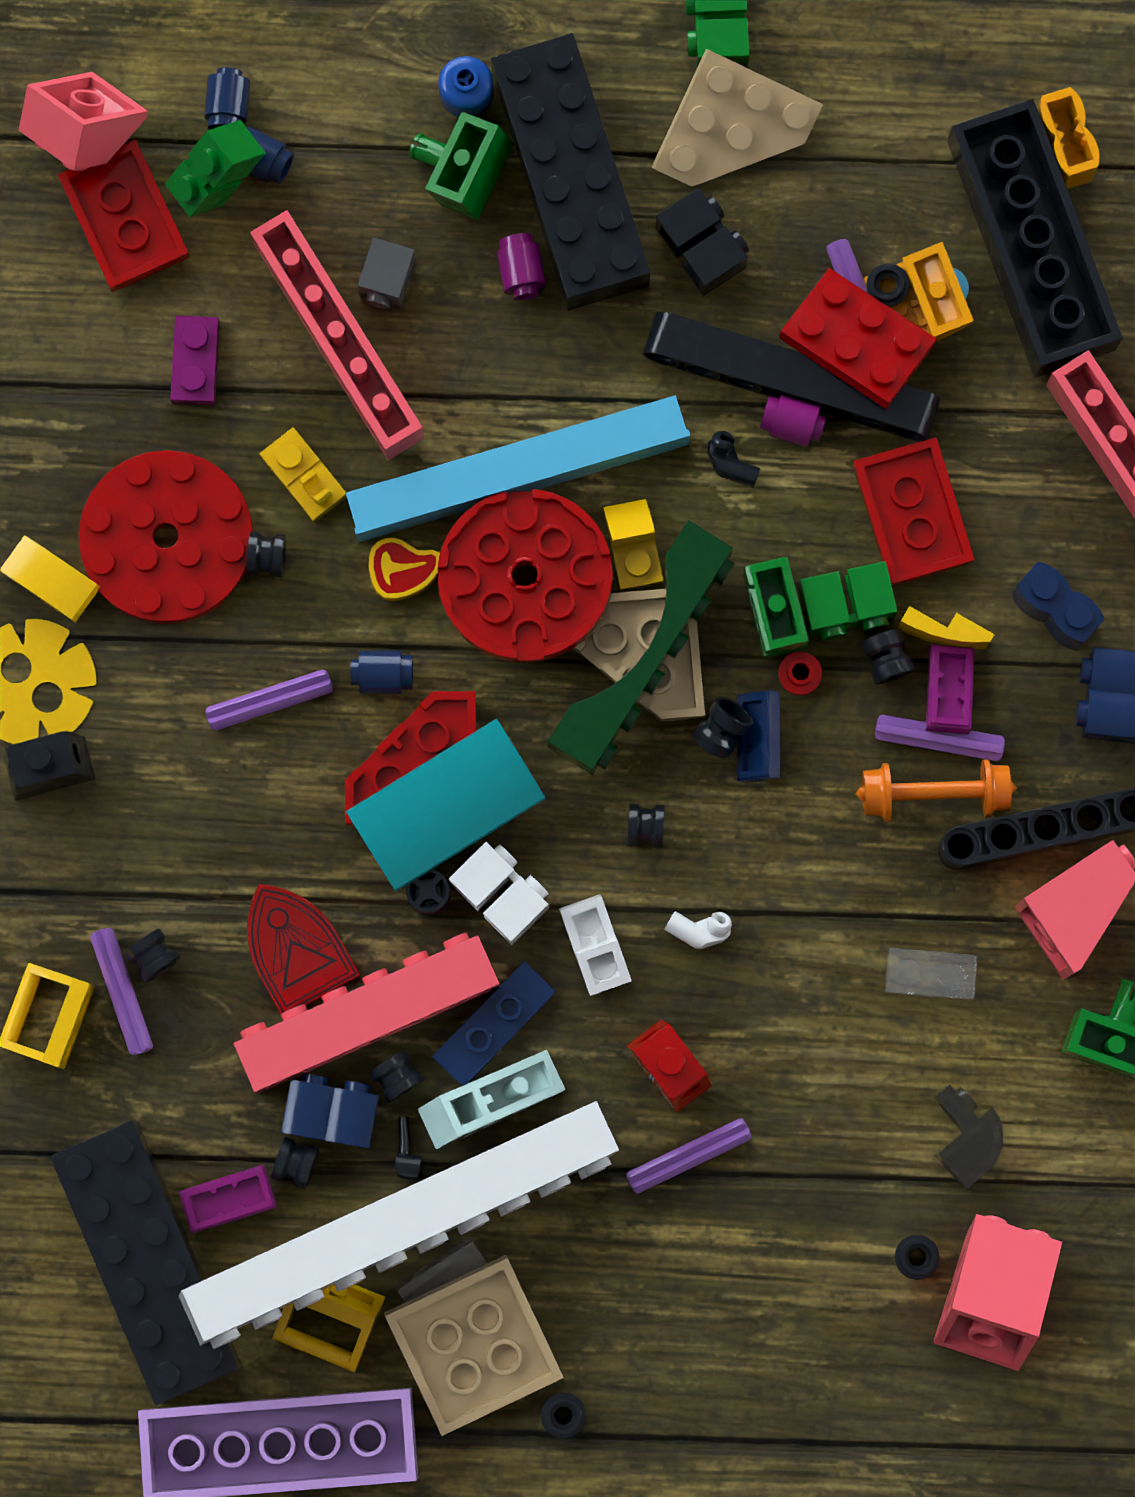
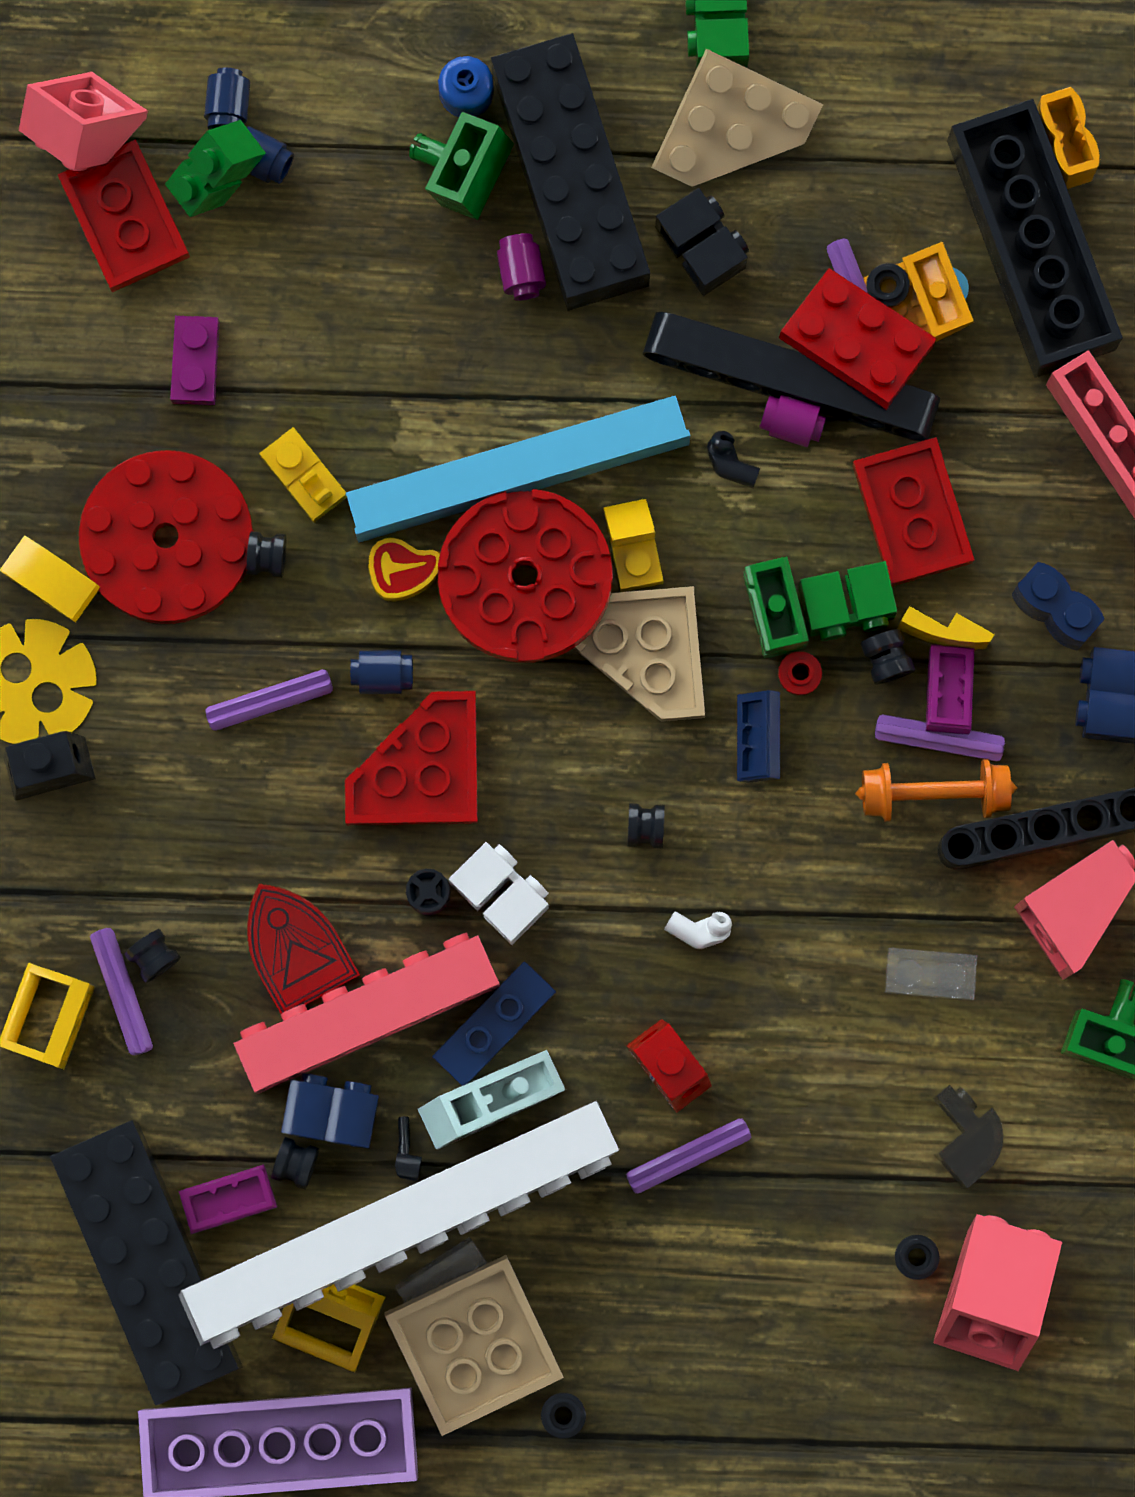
coral brick [250,210,425,460] -> none
teal slope [346,719,545,892] -> none
dark grey brick [358,237,416,310] -> none
black wheel [369,1050,425,1104] -> none
dark green arch [547,520,735,775] -> none
white slope [559,894,632,996] -> none
black wheel [693,697,753,758] -> none

